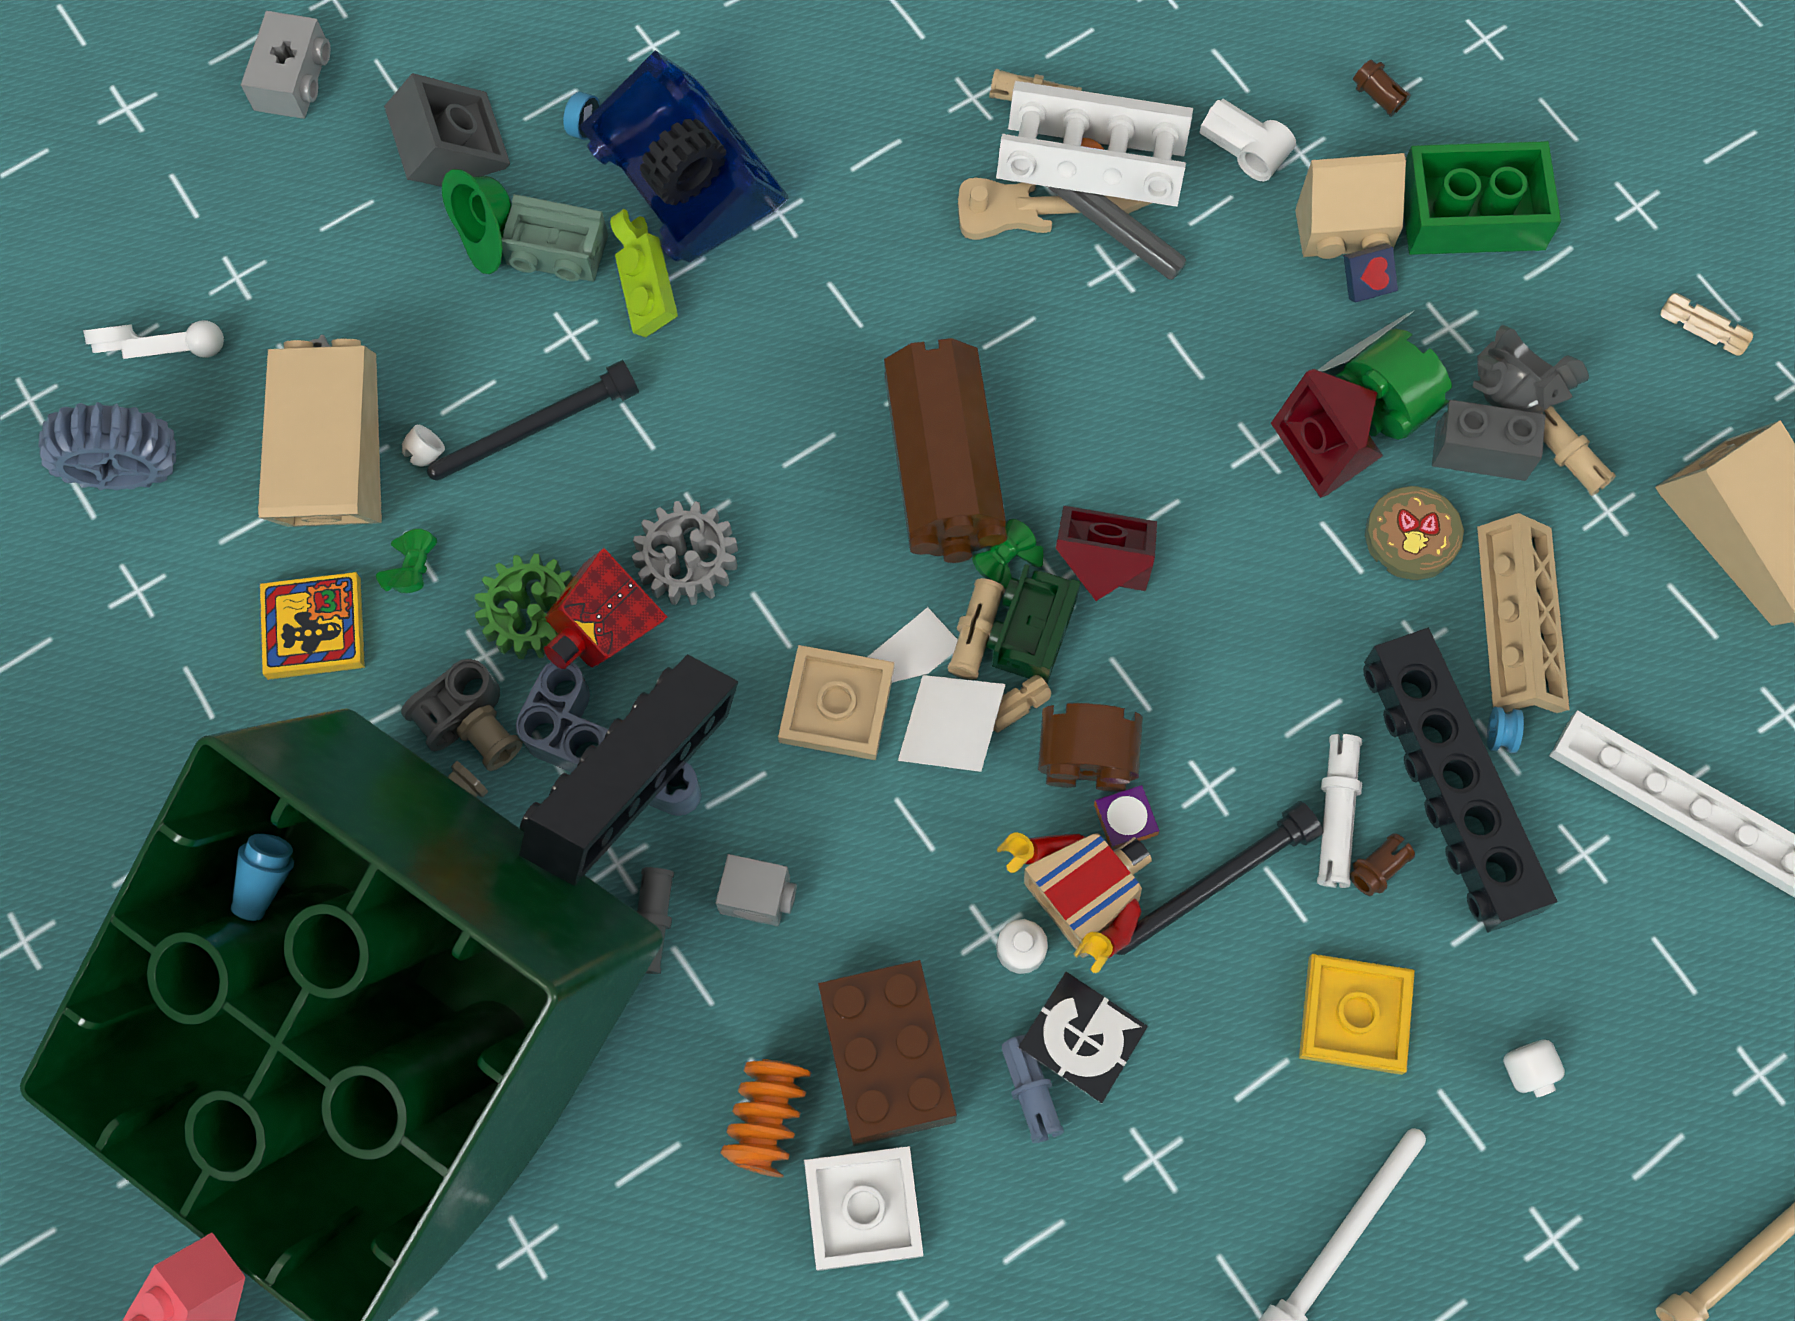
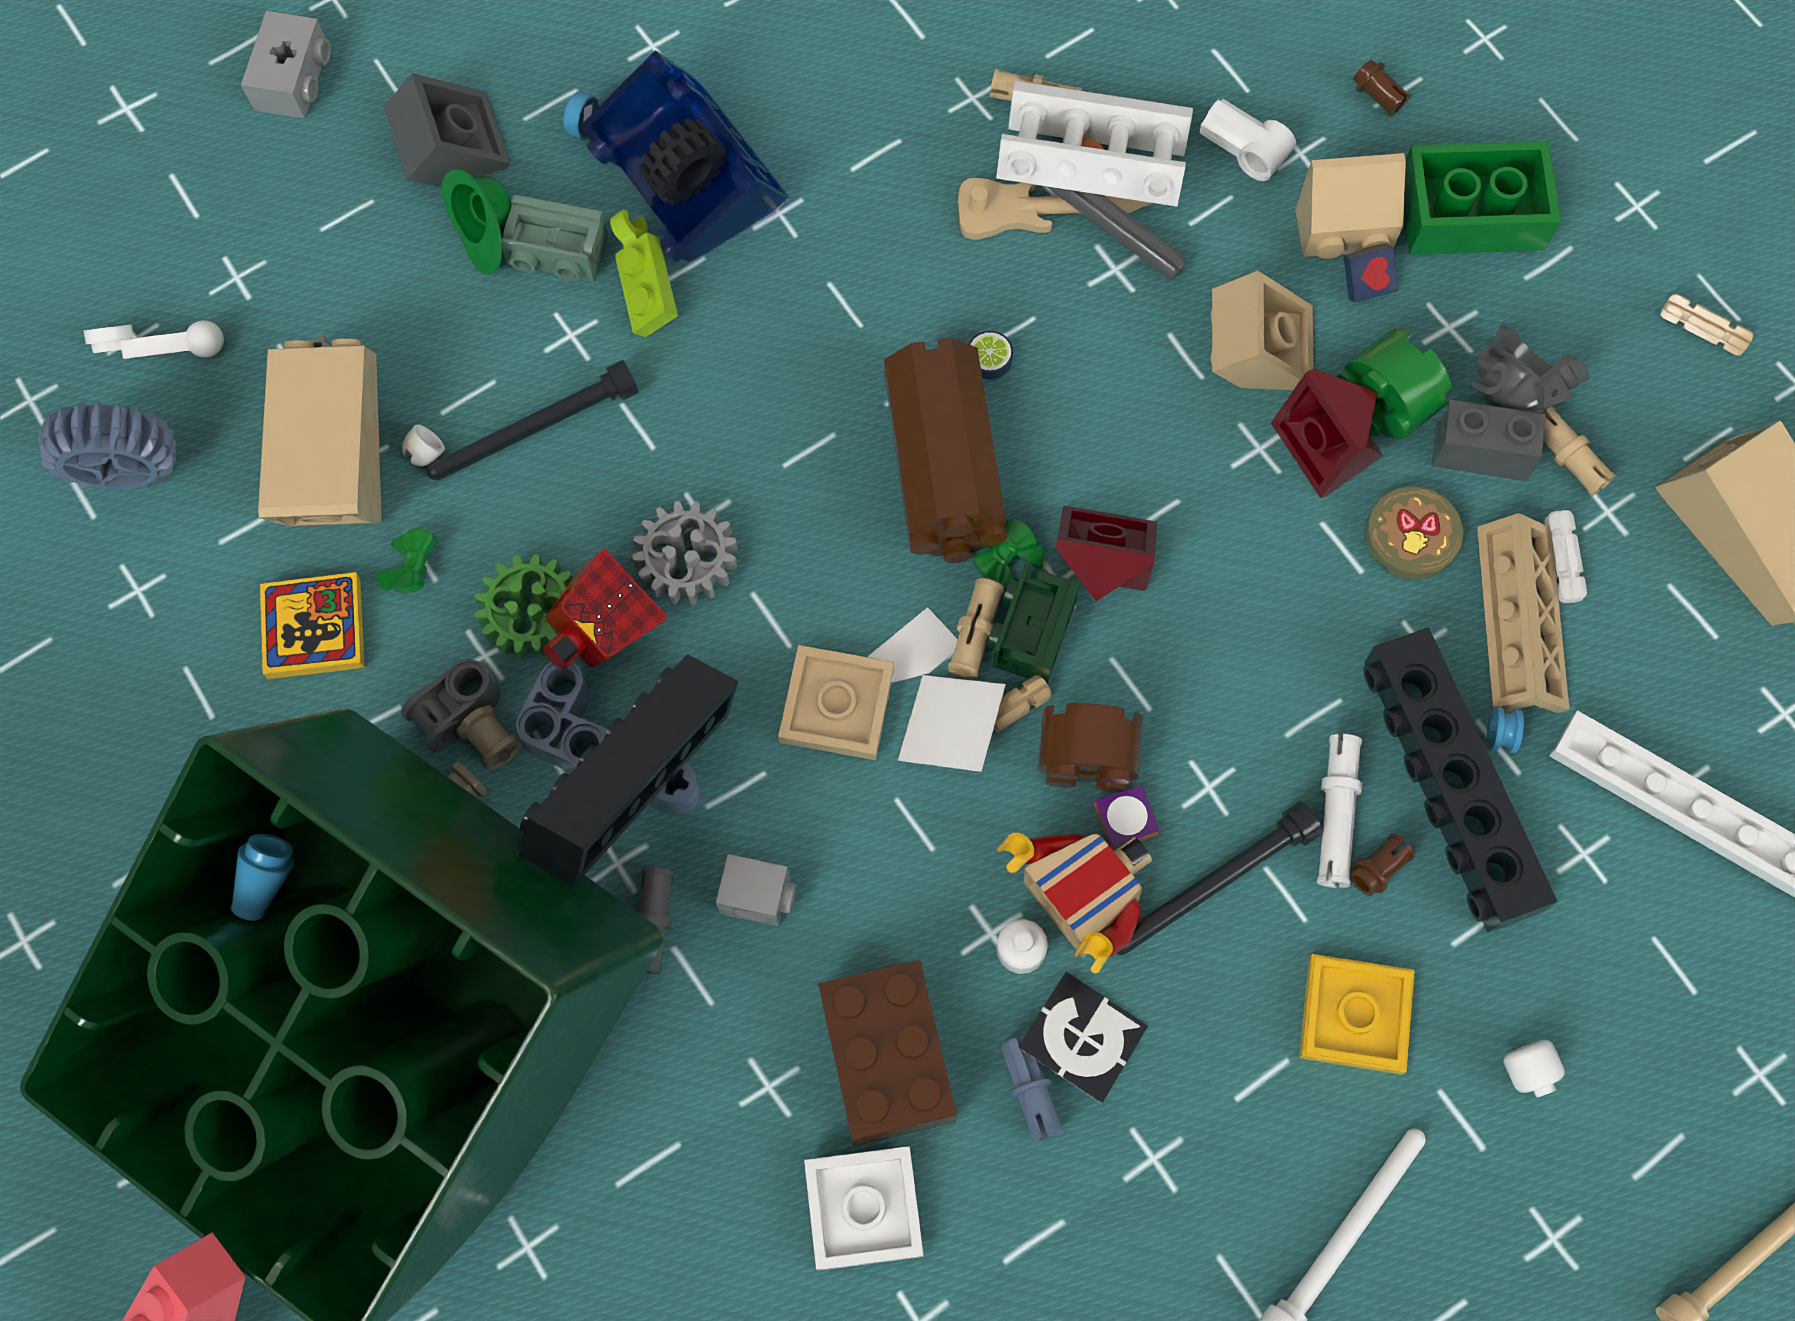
orange piece [720,1059,811,1178] -> none
white sticker [1318,311,1414,372] -> none
none -> tile [969,331,1013,380]
none -> tan slope [1211,271,1314,390]
none -> white axle [1545,510,1587,603]

